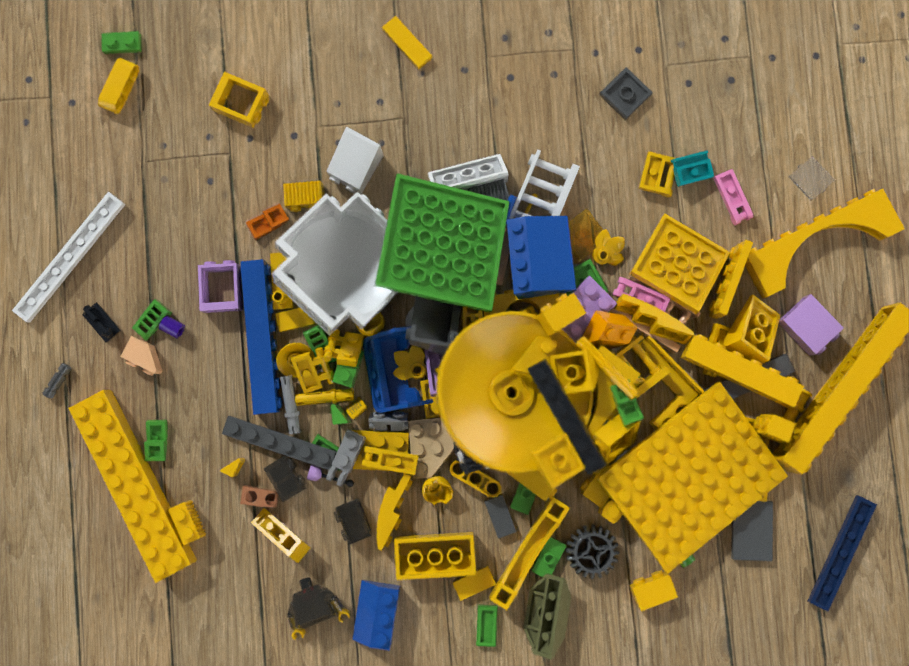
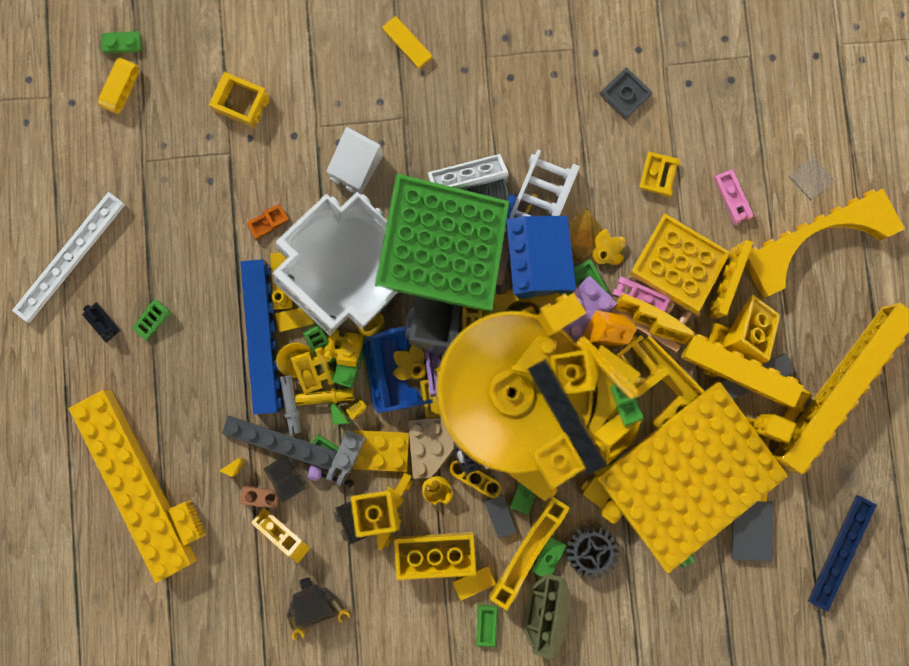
dark grey axle [42,363,72,399] -> none
light nougat slope [120,336,162,376] -> none
bright green slope [144,420,168,461] -> none
dark purple piece [159,316,185,339] -> none
lavender window [198,260,243,313] -> none
yellow brick [283,180,324,212] -> none
blue slope [352,580,400,650] -> none
yellow plate [362,446,419,475] -> none
light grey hinge [368,411,409,431] -> none
yellow brick [629,570,678,611] -> none
teal plate [671,150,714,187] -> none
lavender brick [778,294,844,355] -> none
none -> yellow brick [351,489,400,537]

